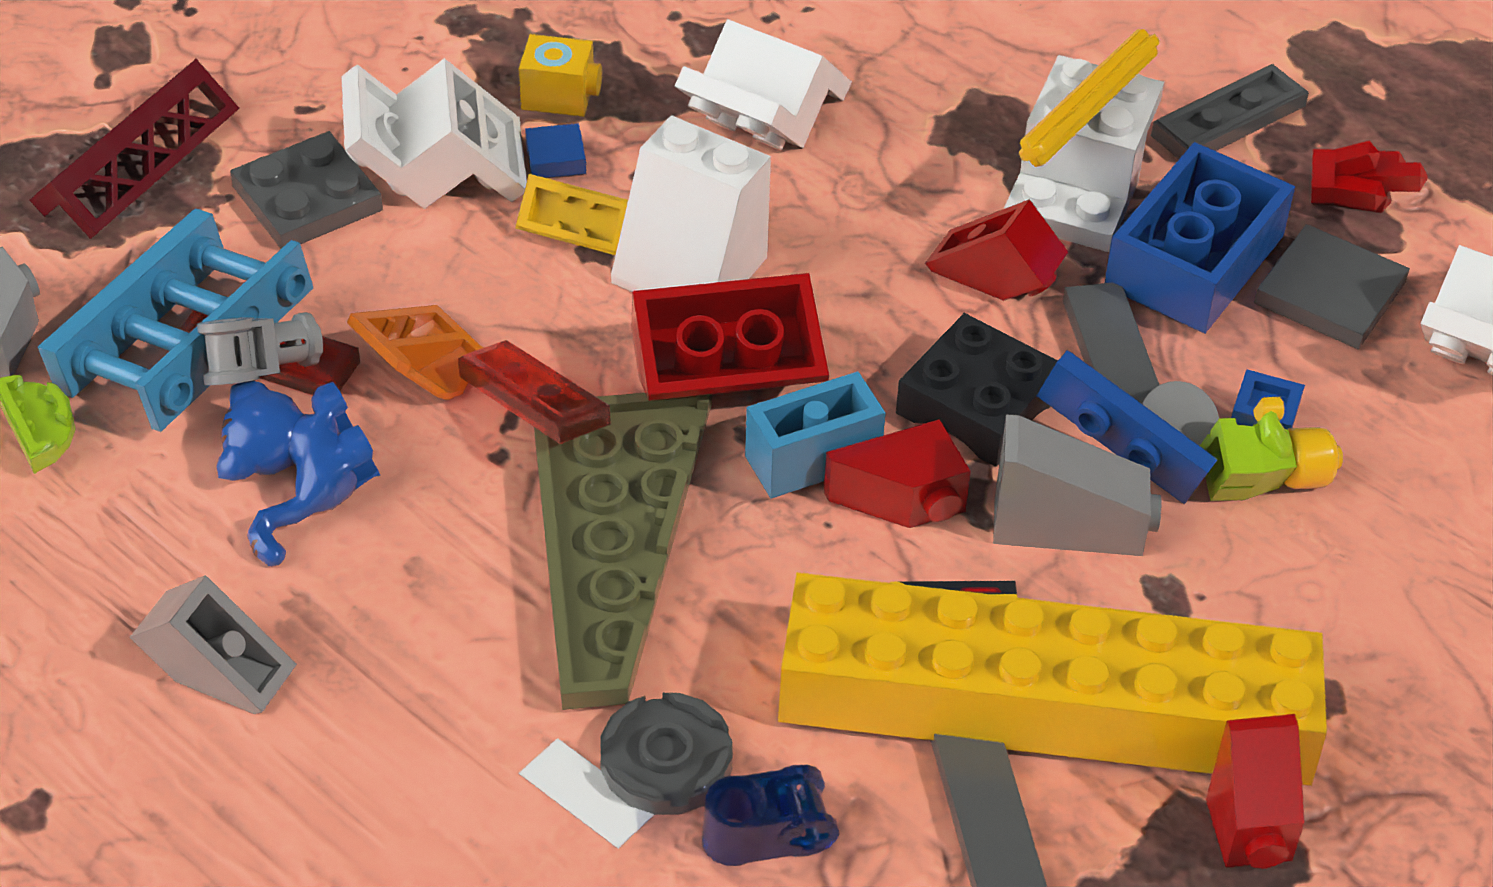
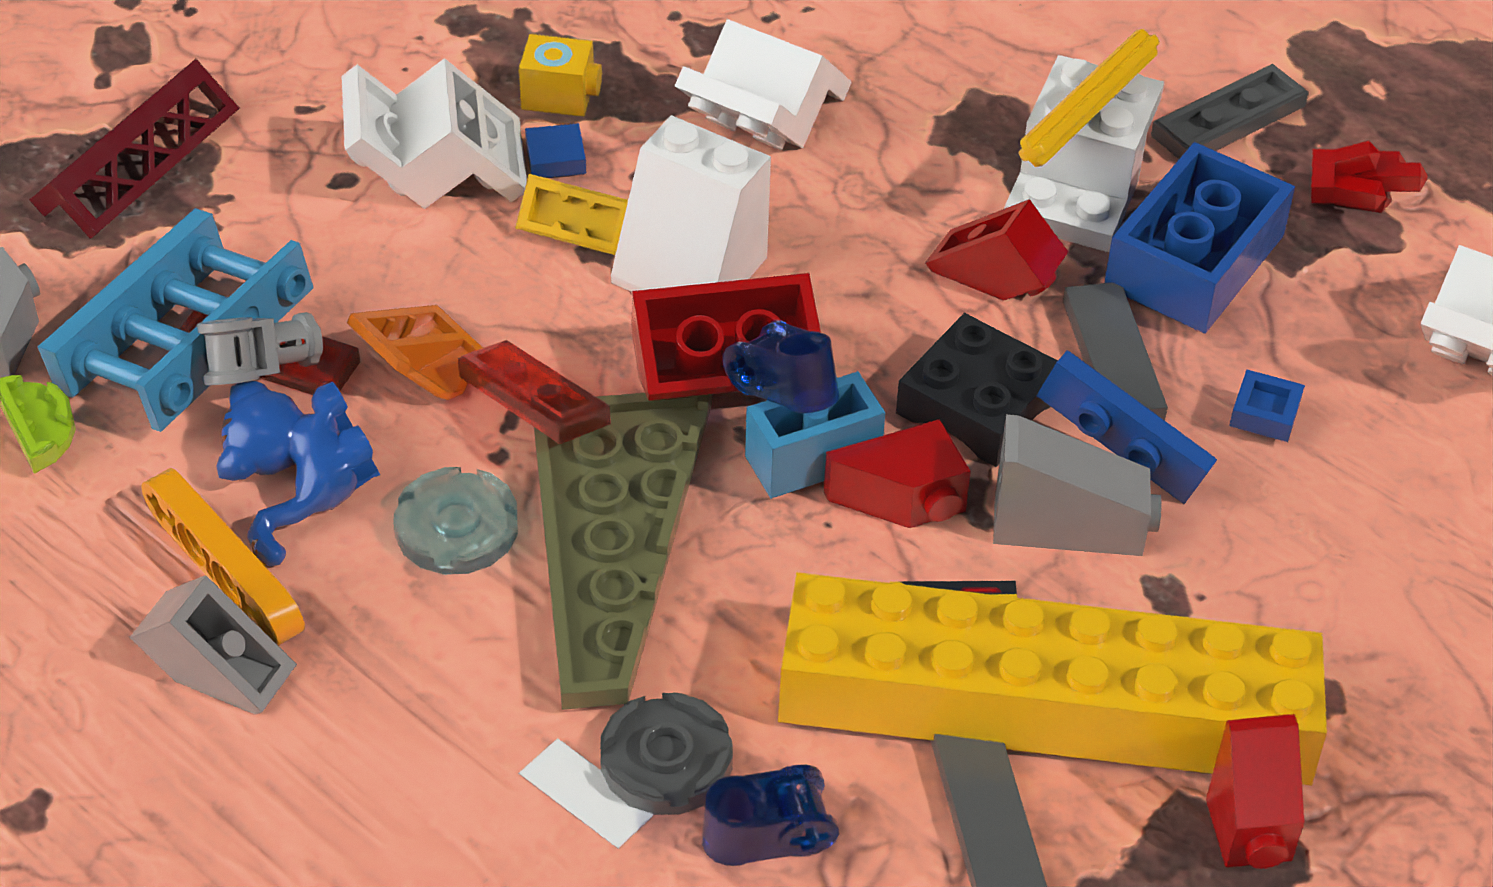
dark grey plate [230,131,383,249] -> none
light grey piece [1142,381,1219,445] -> none
lime piece [1199,397,1343,501] -> none
dark grey tile [1254,224,1410,350] -> none
none -> light orange beam [141,468,305,646]
none -> clear light blue tile [393,467,518,575]
none -> clear blue piece [723,320,839,413]

